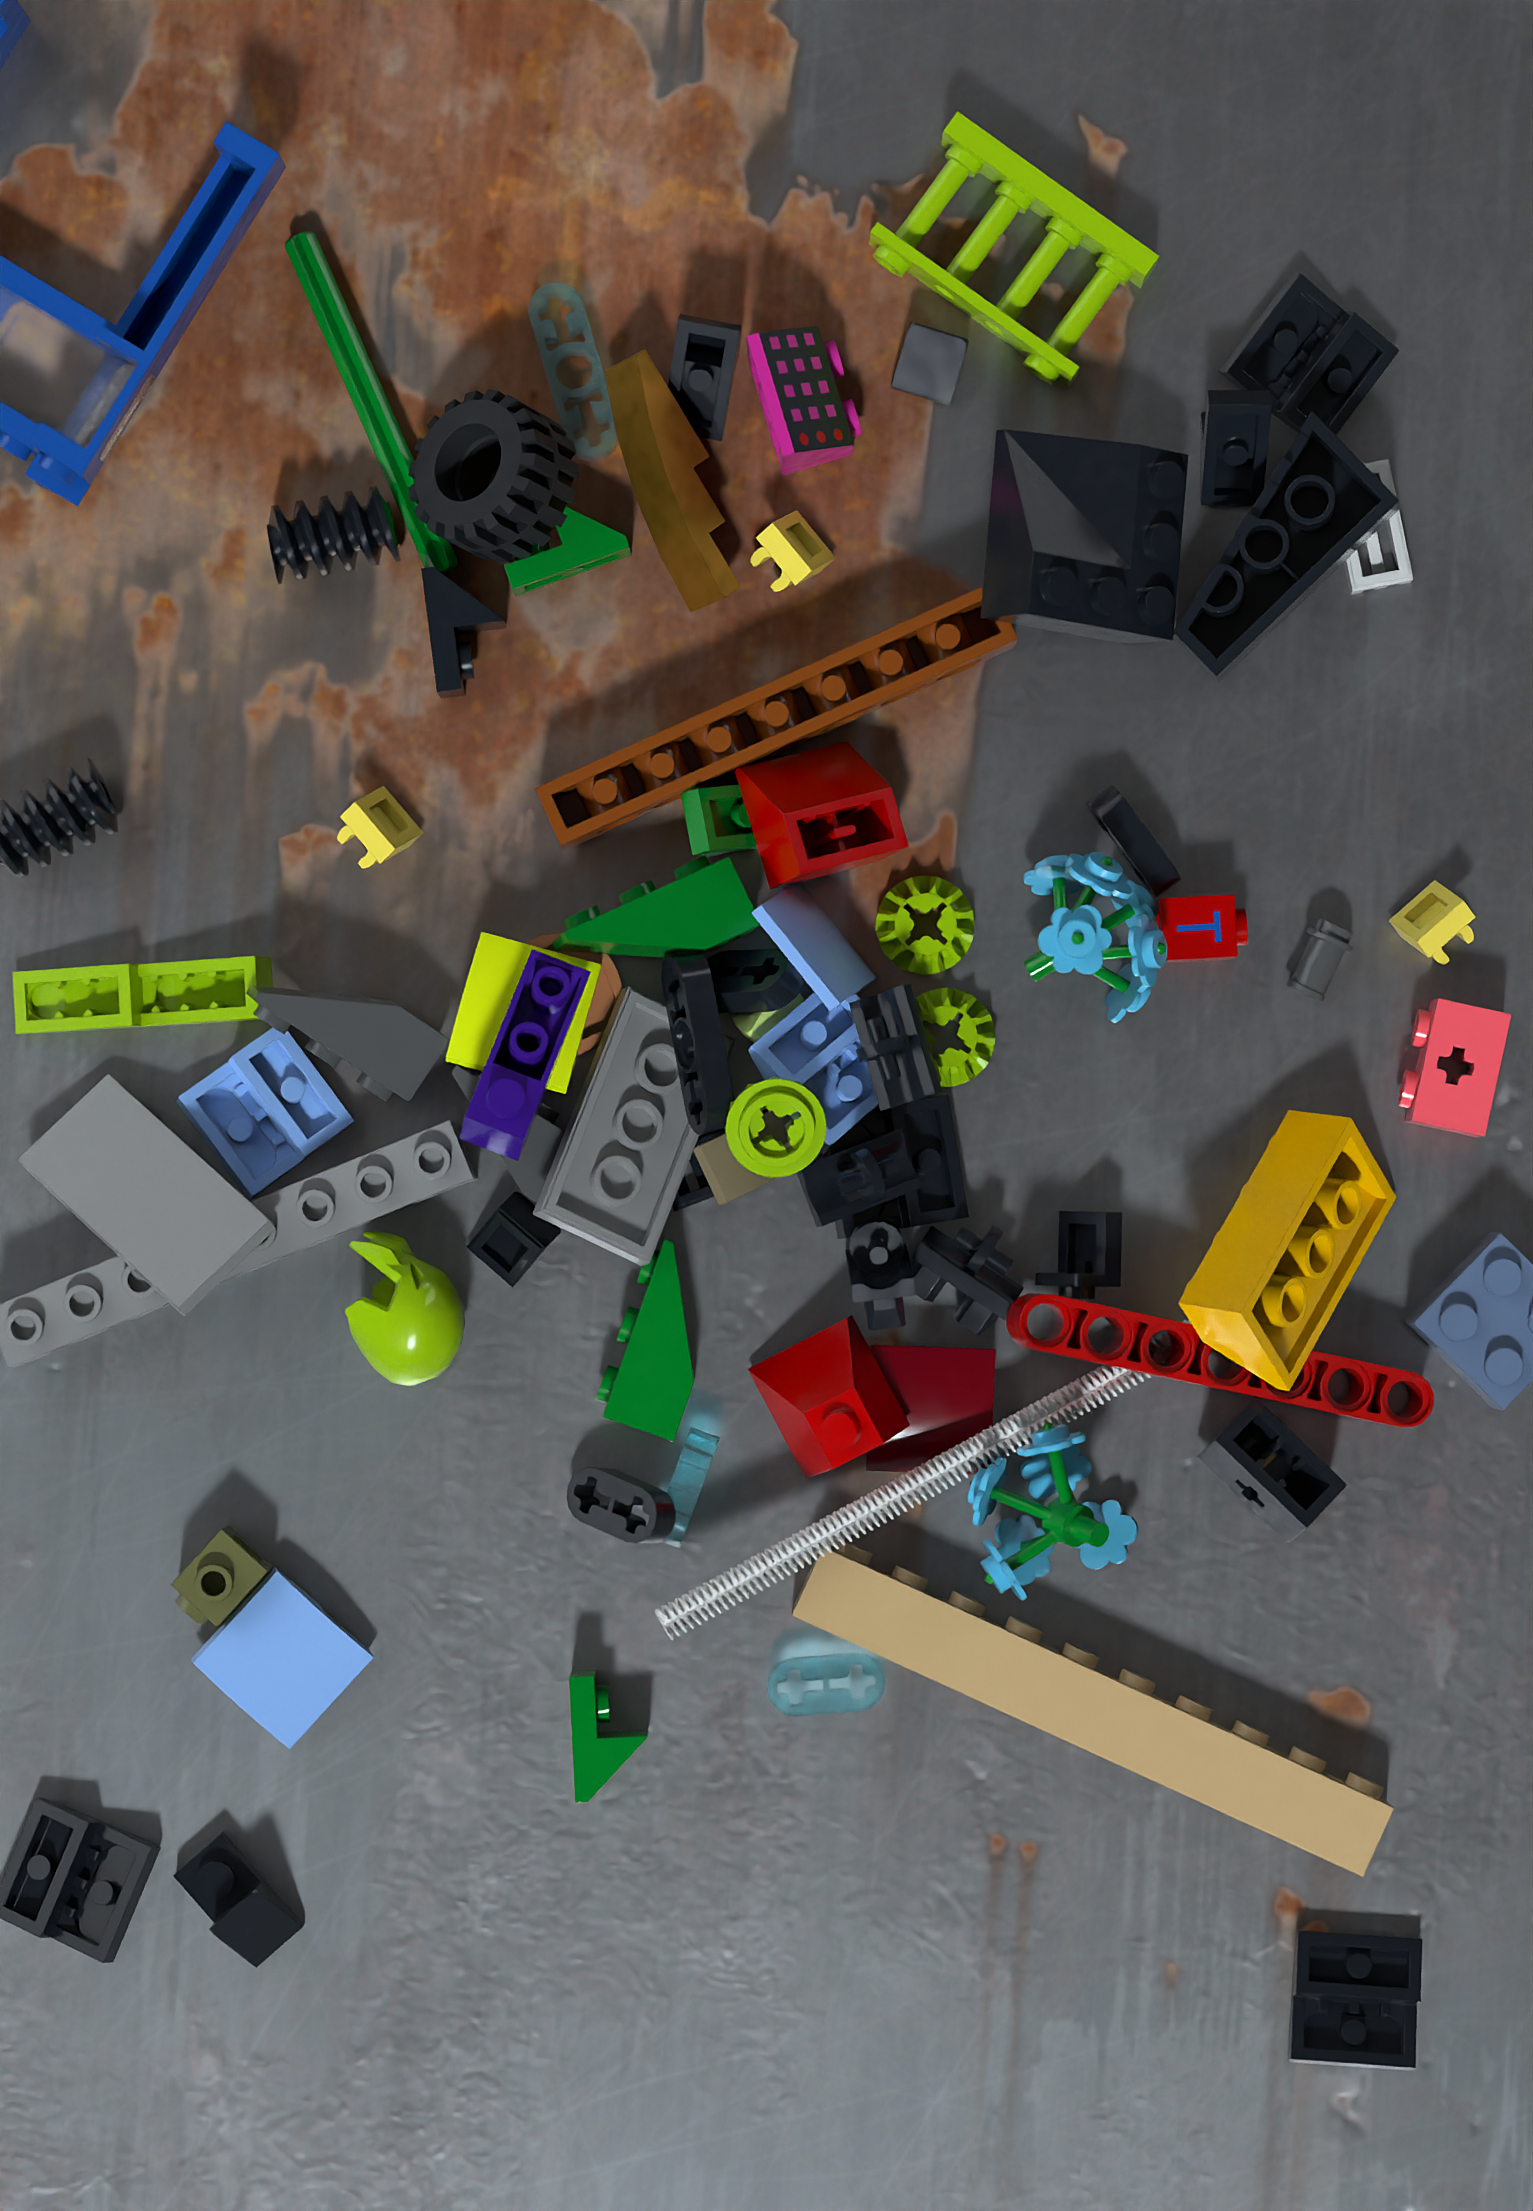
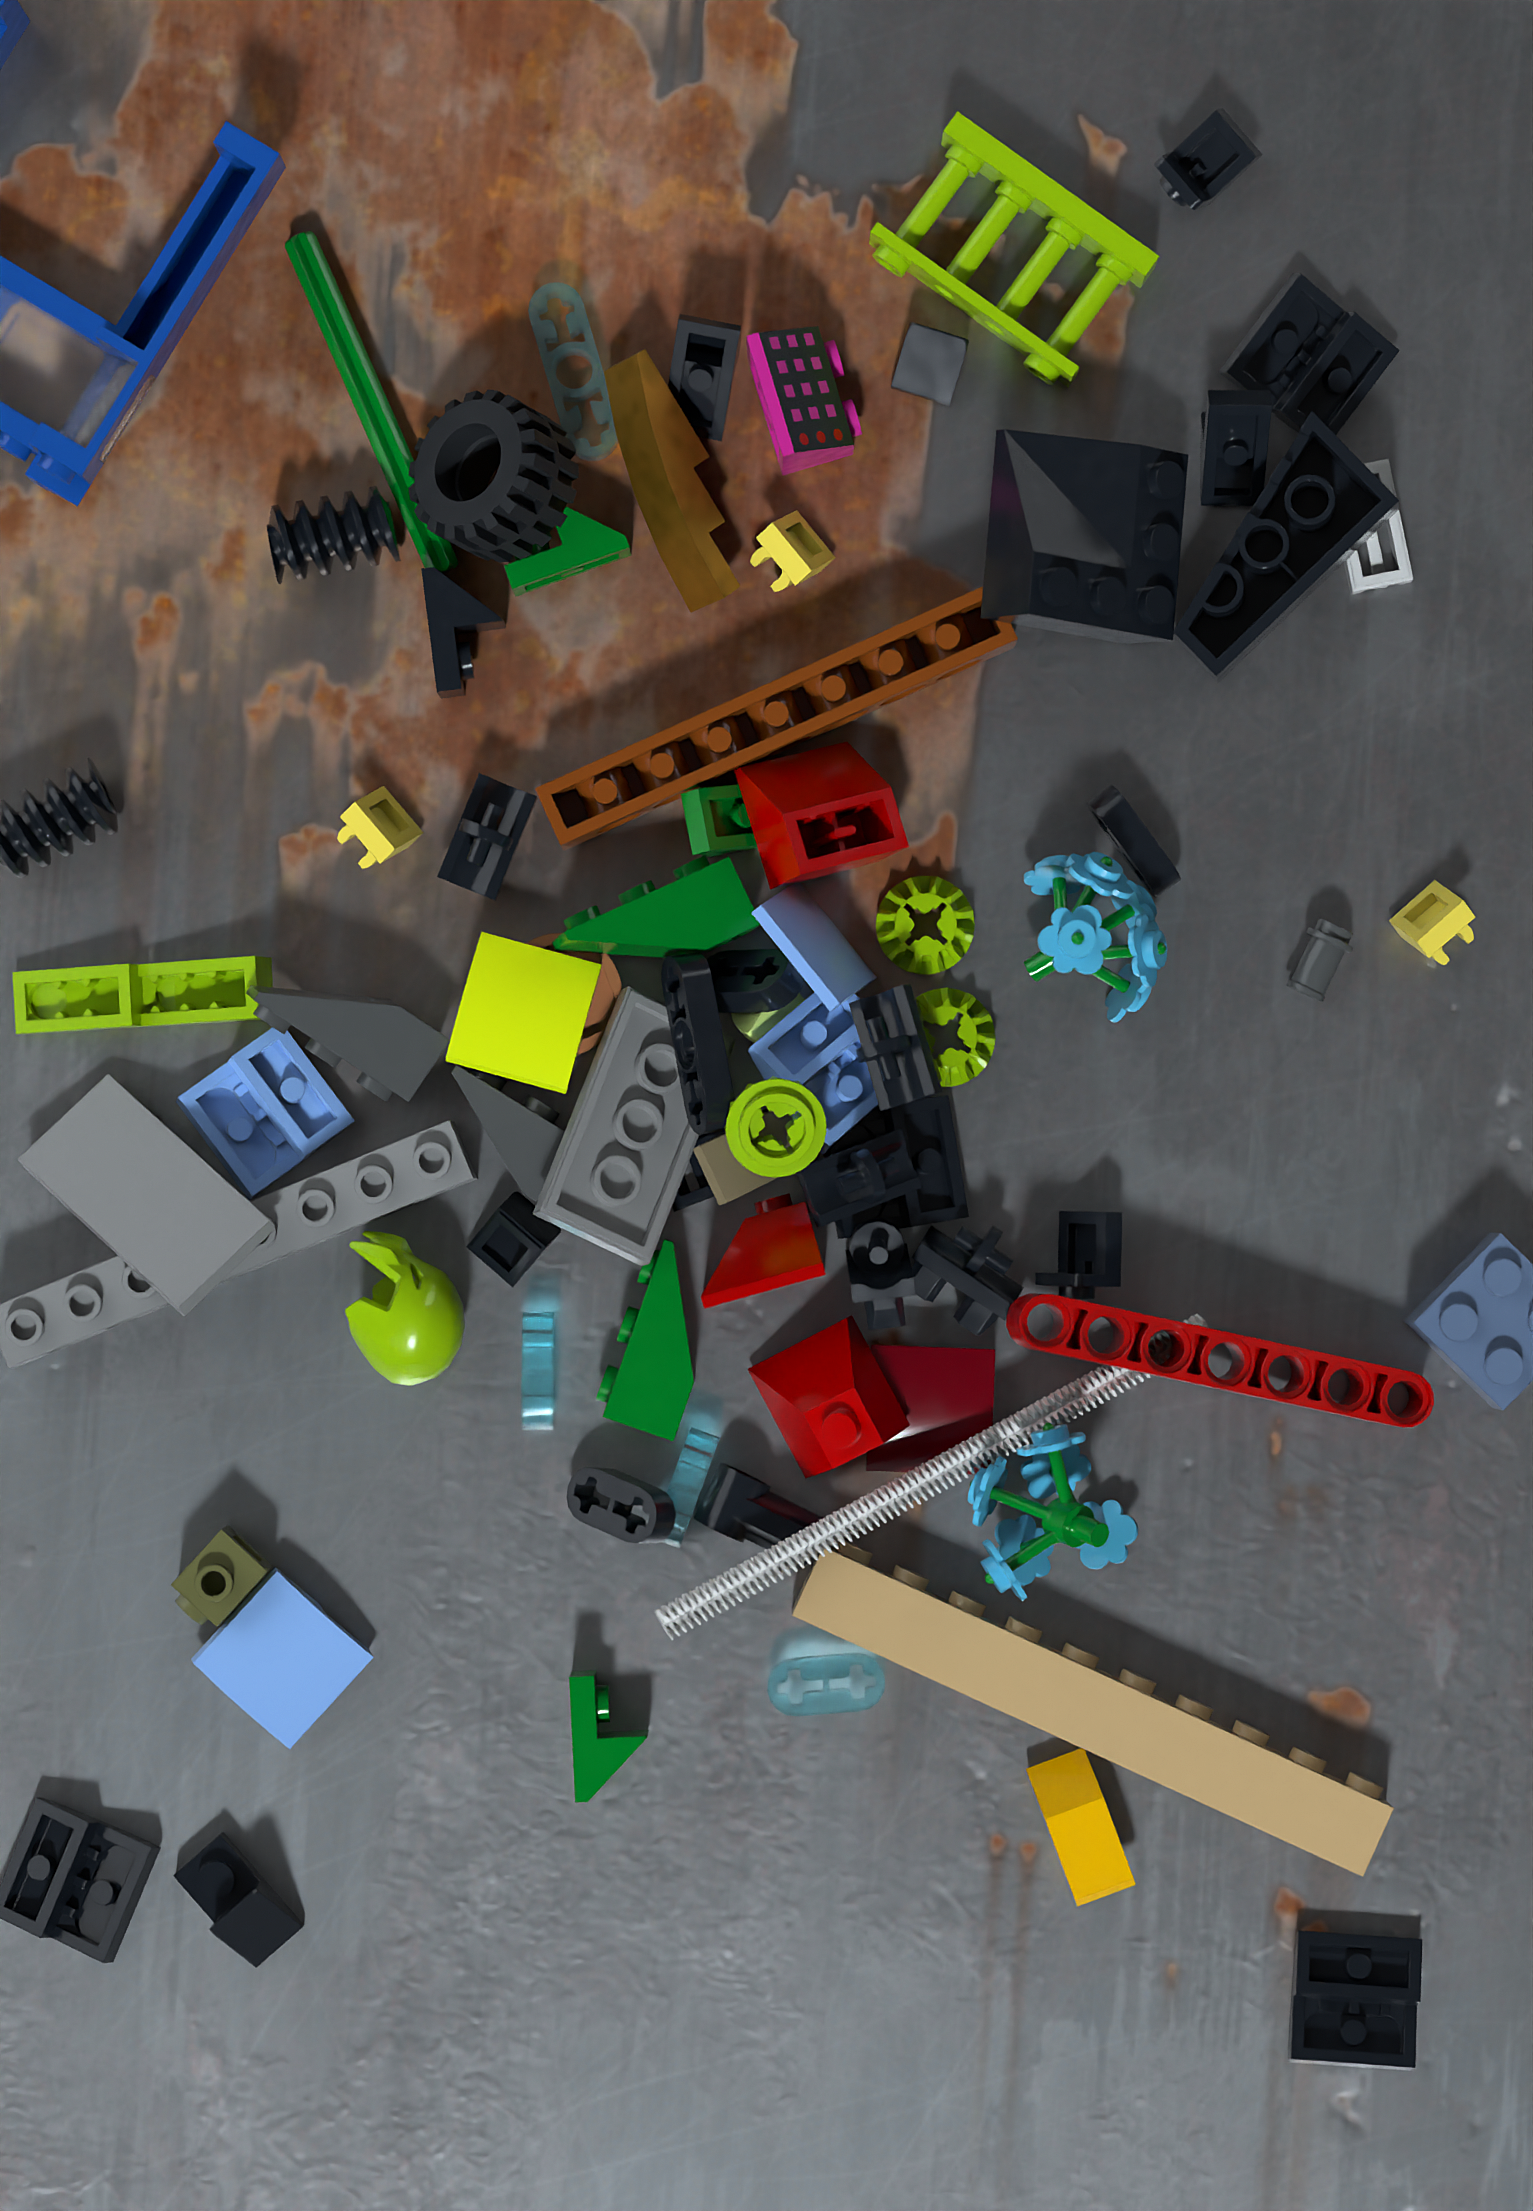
dark purple slope [460,949,591,1161] -> none
red brick [1155,894,1248,963] -> none
yellow slope [1178,1110,1397,1391] -> none
black brick [1197,1397,1347,1543] -> none
coral brick [1398,998,1512,1137] -> none
none -> black hips [437,773,538,901]
none -> clear light blue beam [521,1312,556,1430]
none -> black piece [694,1462,826,1566]
none -> red slope [700,1193,826,1309]
none -> yellow slope [1026,1748,1136,1907]
none -> black bracket [1154,108,1263,210]

